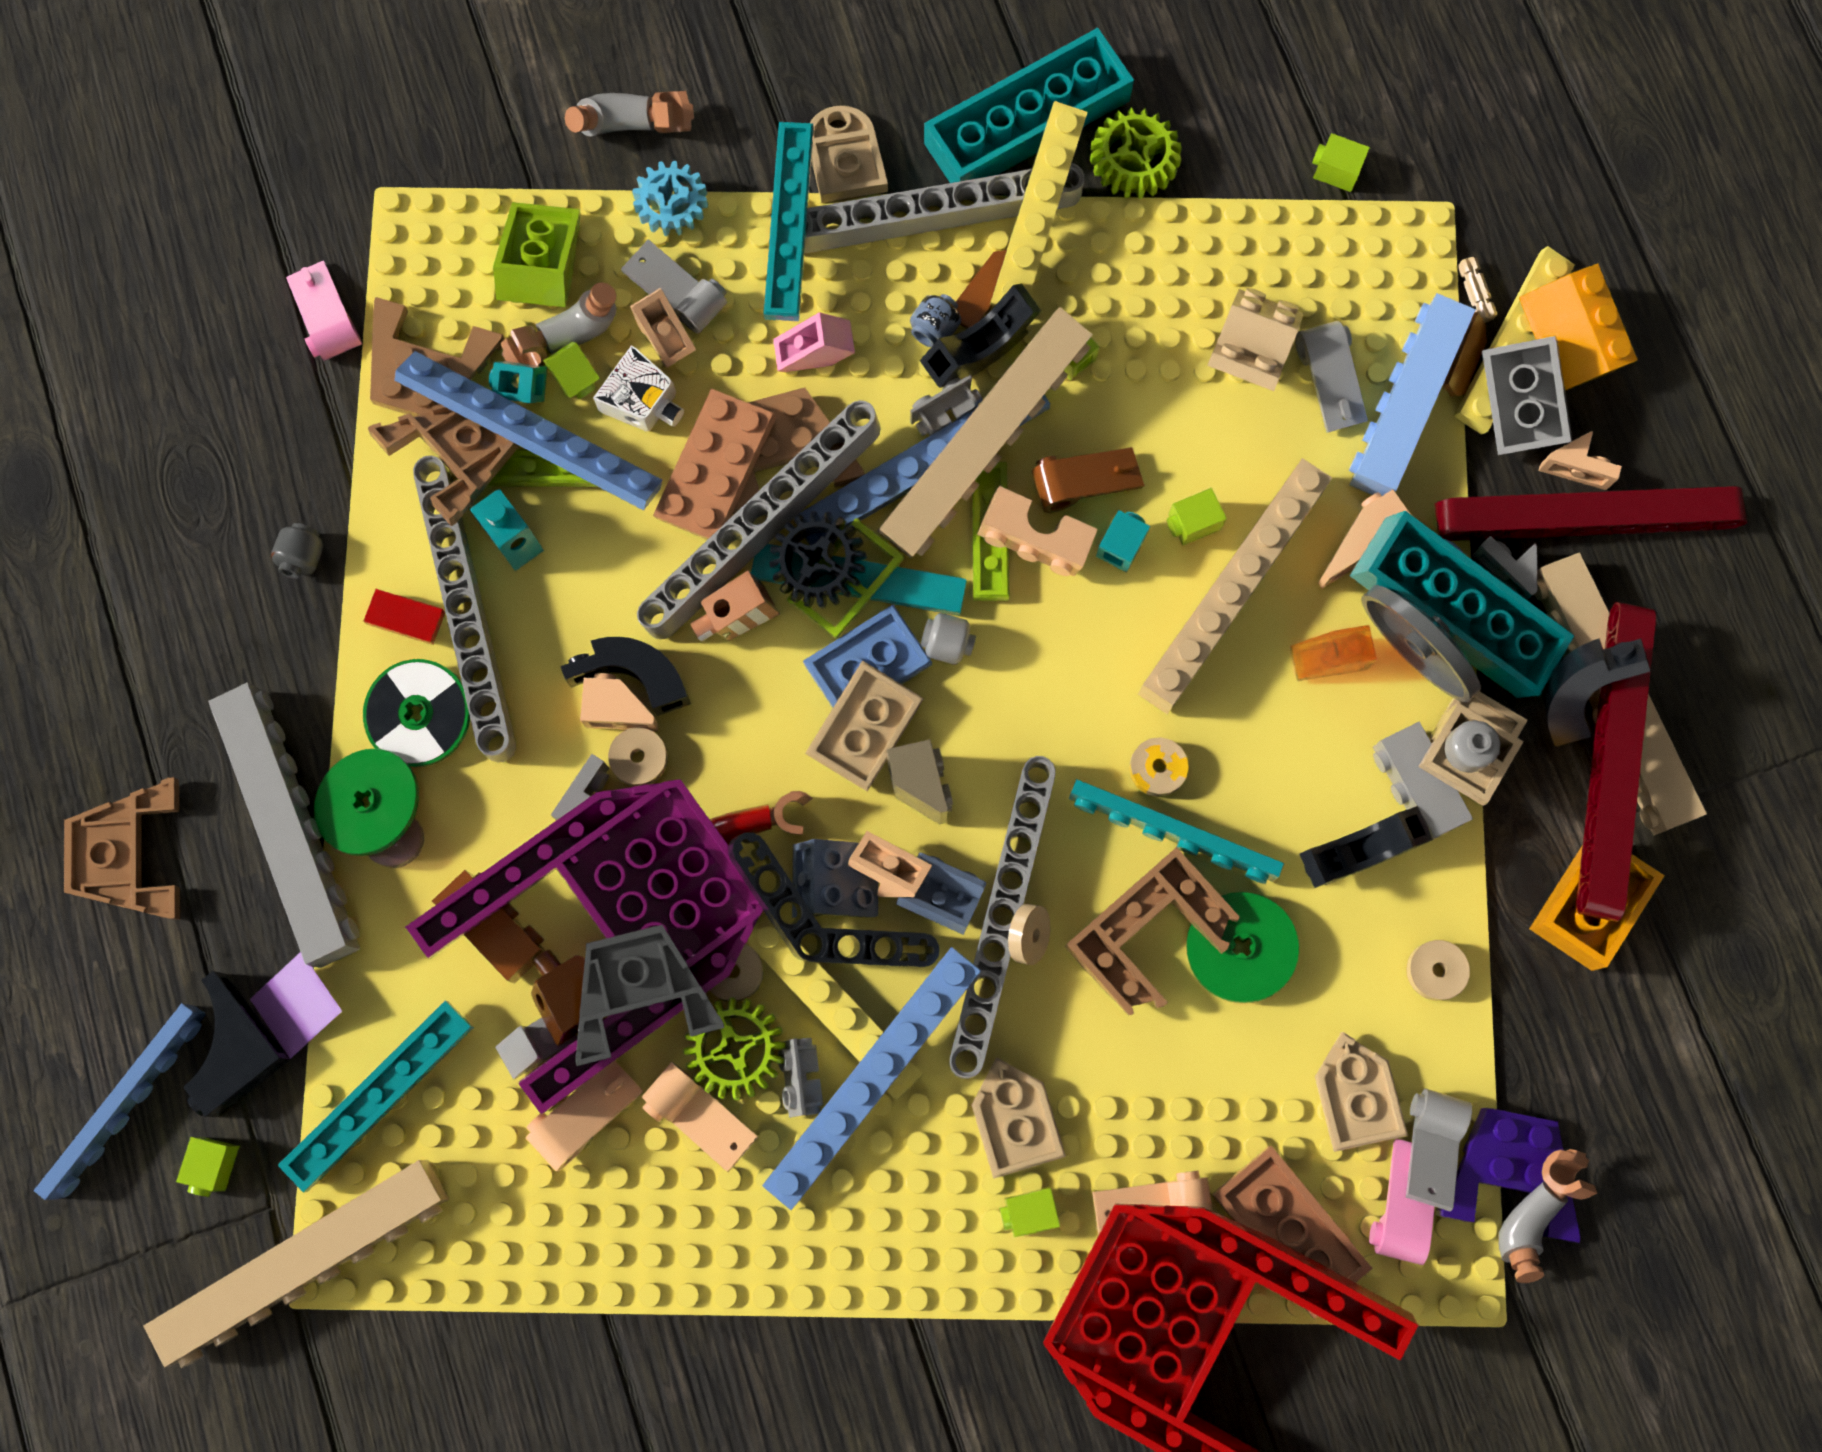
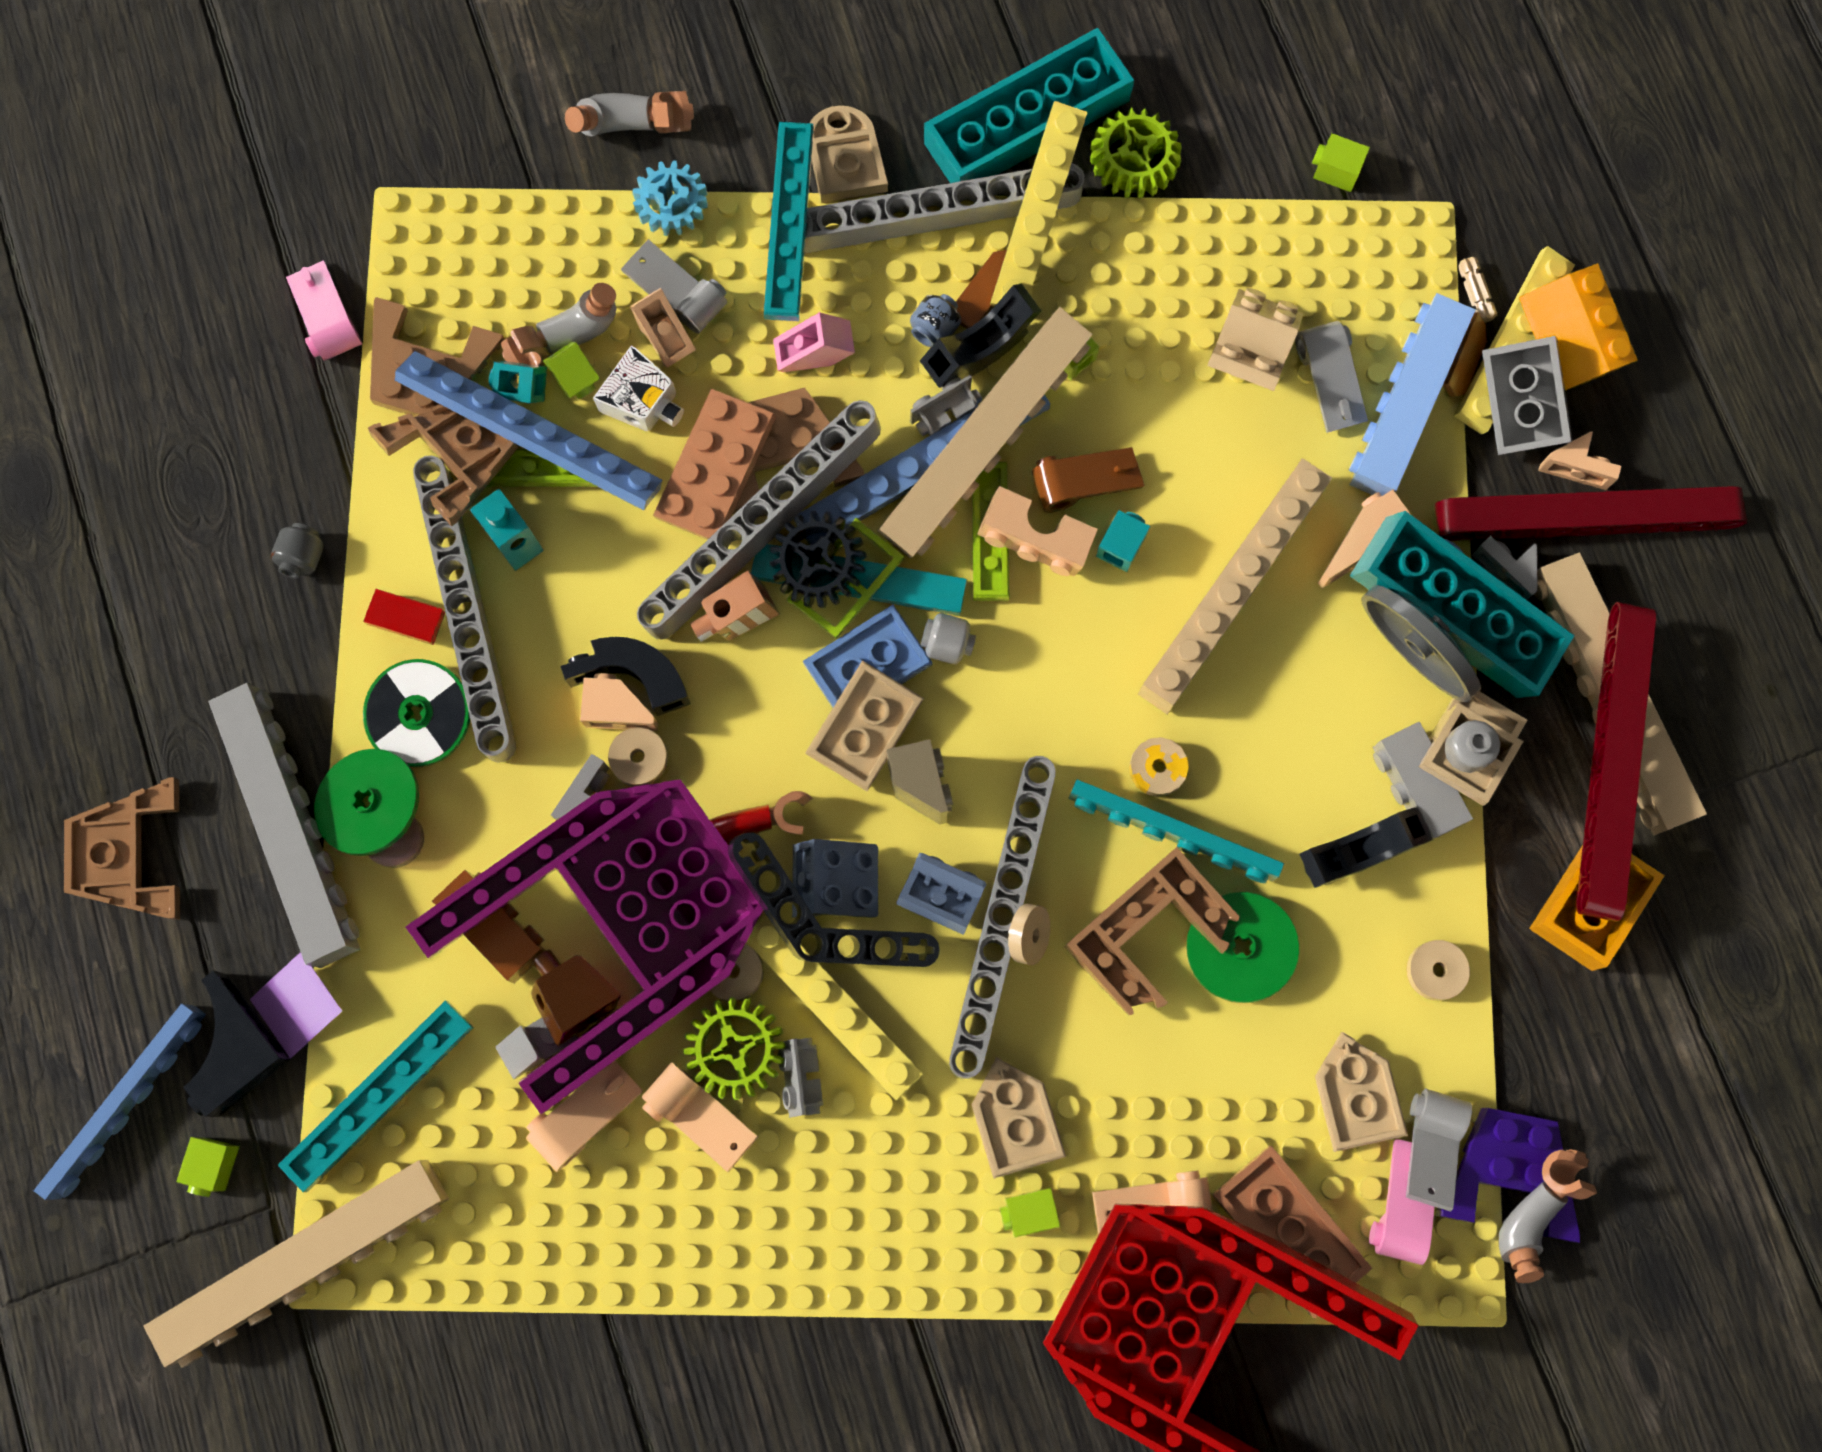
lime slope [493,202,581,307] -> none
dark grey wing [575,925,724,1066] -> none
medium blue plate [762,947,982,1210] -> none
light nougat slope [848,831,932,897] -> none
lime brick [1167,488,1227,545] -> none
clear orange slope [1290,625,1377,681] -> none
black arch [1544,638,1650,747] -> none

